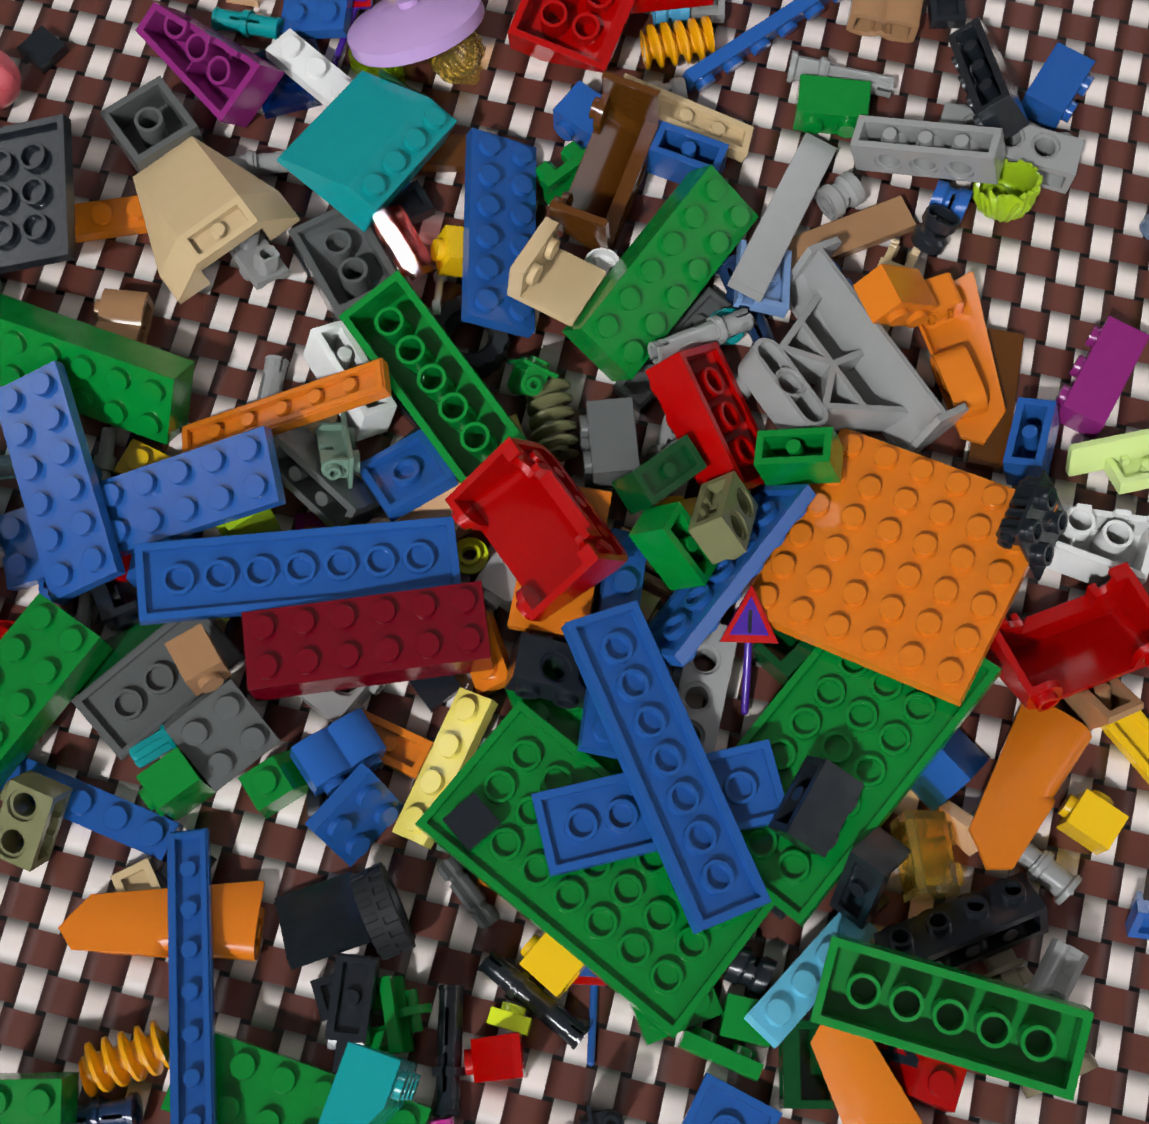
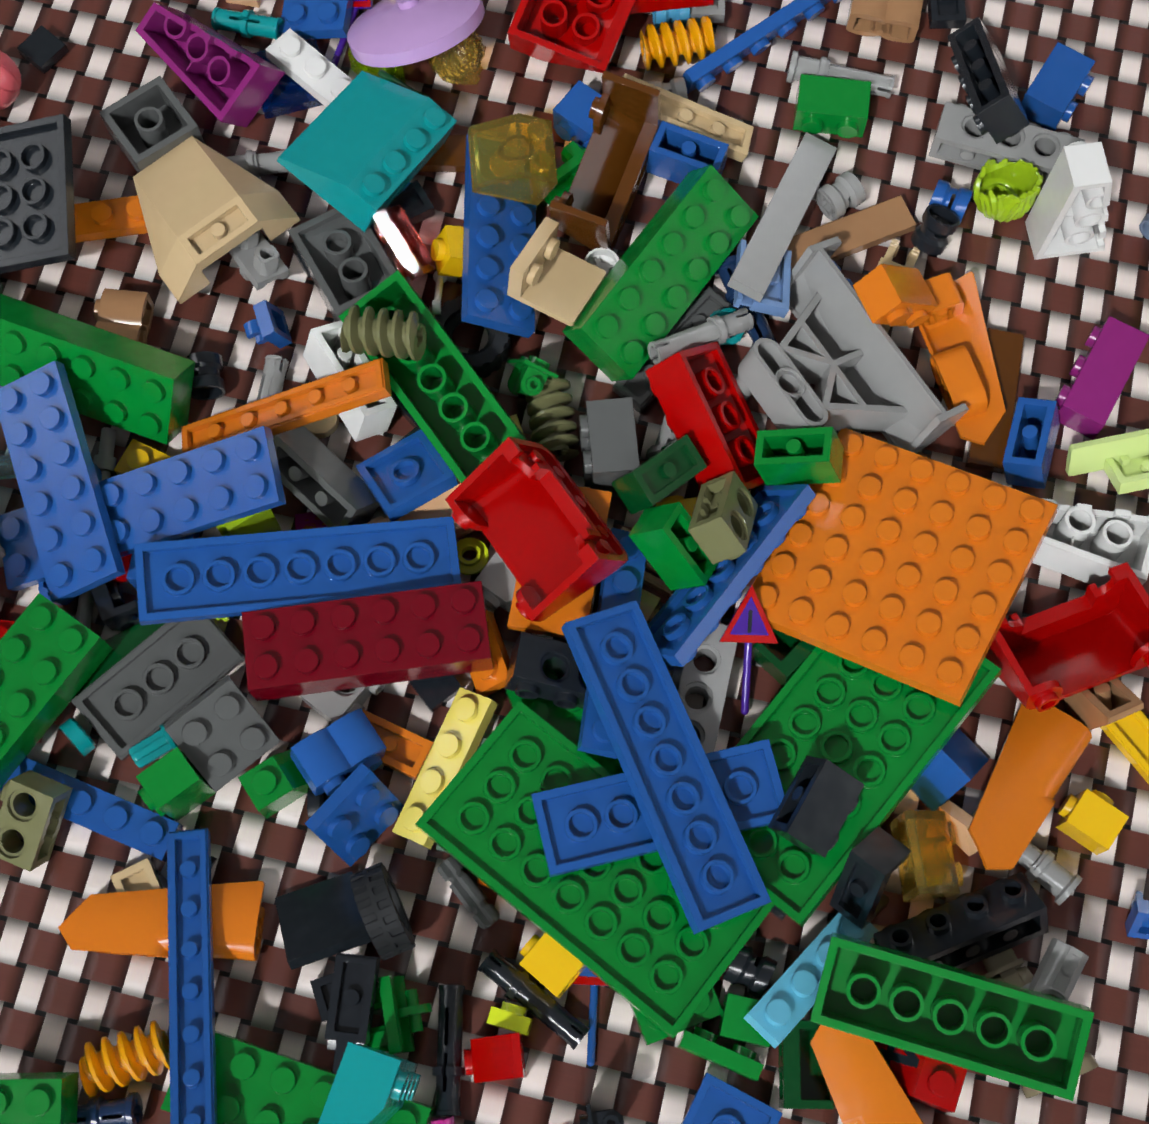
medium nougat slope [164,623,232,696] -> none
sand green hinge [315,412,360,489] -> none
black tile [442,793,501,853] -> none
light grey brick [850,115,1006,185] -> none
black hinge [996,470,1068,581] -> none
none -> teal tile [59,718,96,757]
none -> black wheel [186,351,225,400]
none -> blue tile [243,300,293,349]
none -> olive piece [340,304,427,361]
none -> clear yellow slope [468,113,558,206]
none -> white wedge [1025,141,1112,260]

